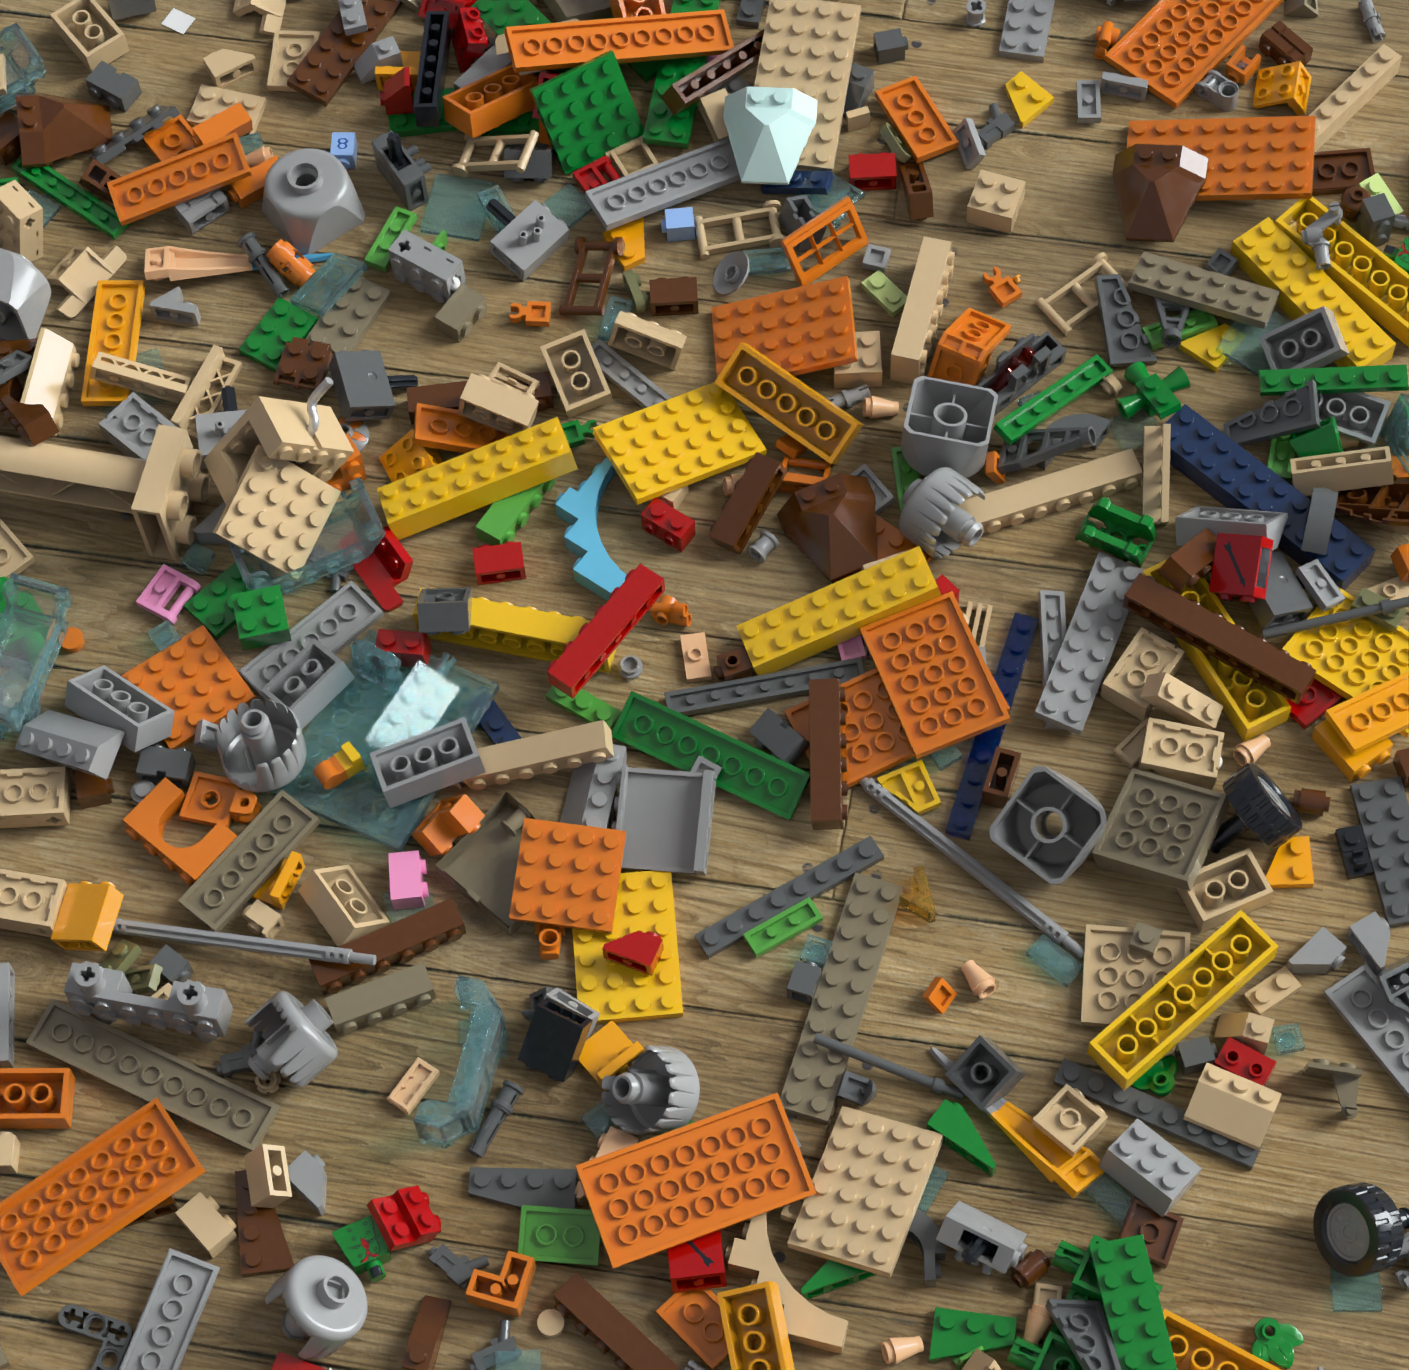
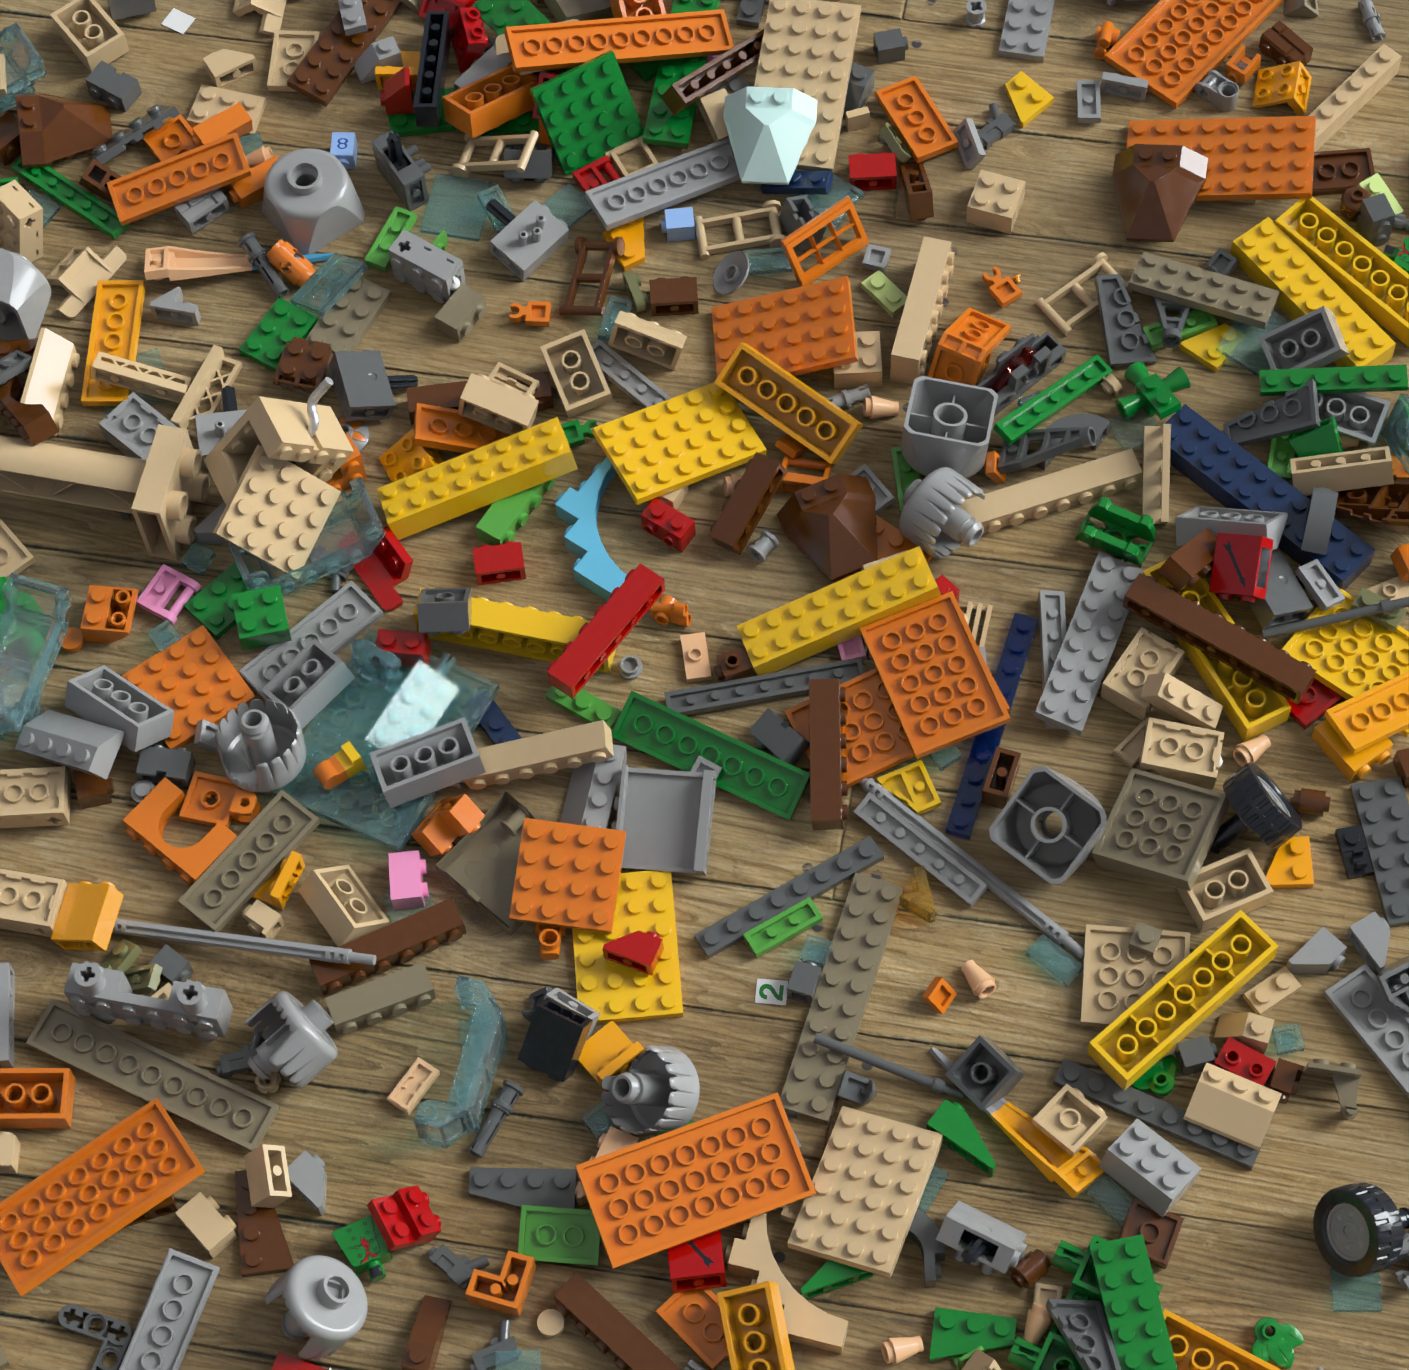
light grey pin [1301,201,1343,270] -> none
none -> orange slope [80,585,139,644]
none -> white sticker [755,978,788,1005]
none -> light grey plate [853,792,988,907]
none -> reddish brown brick [1269,1058,1305,1104]

